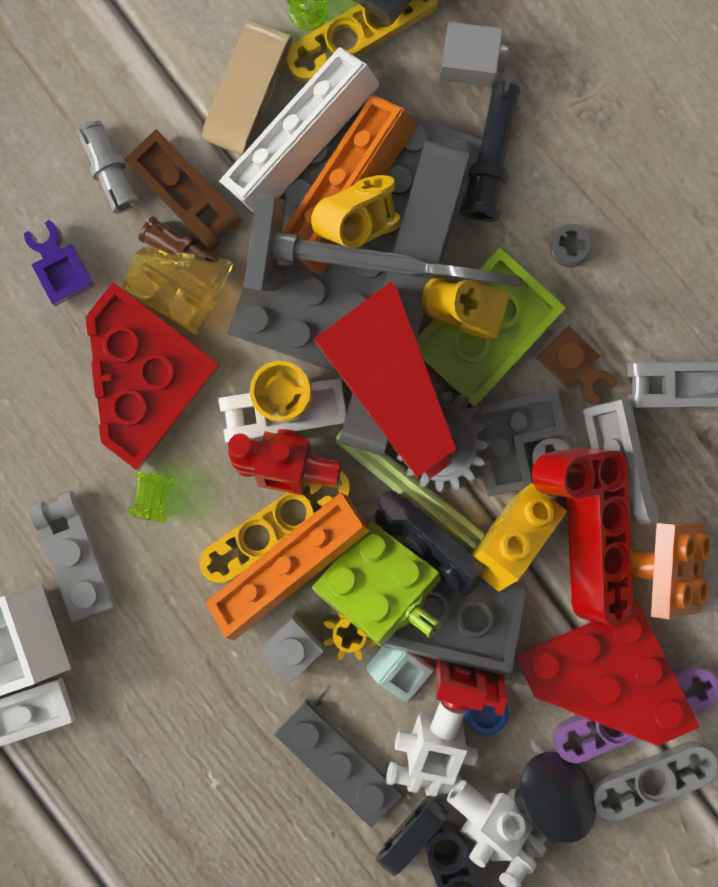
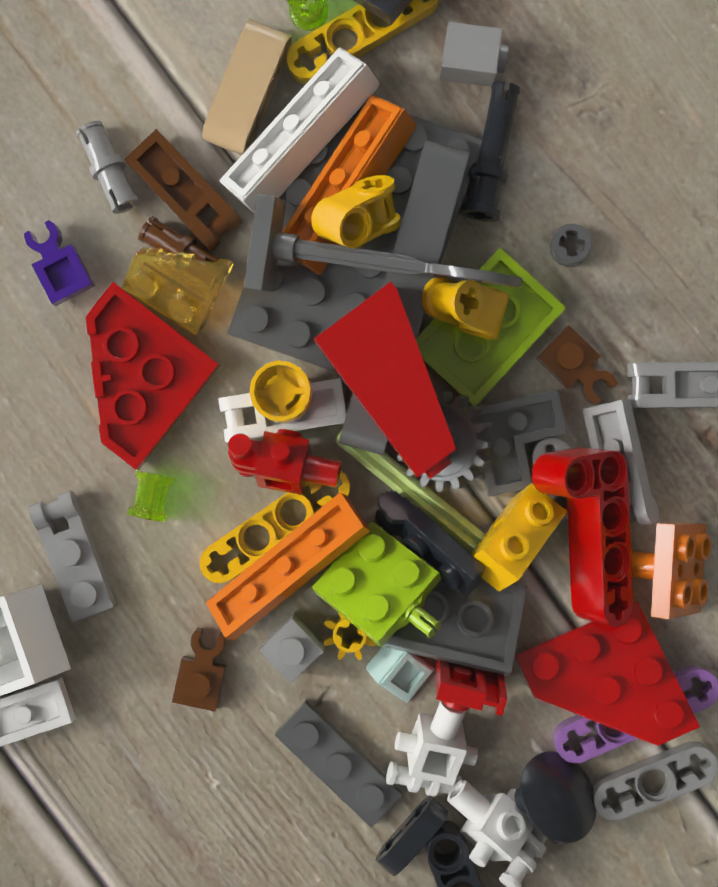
blue plate [464,703,509,736] -> none
none -> reddish brown plate [172,627,227,712]

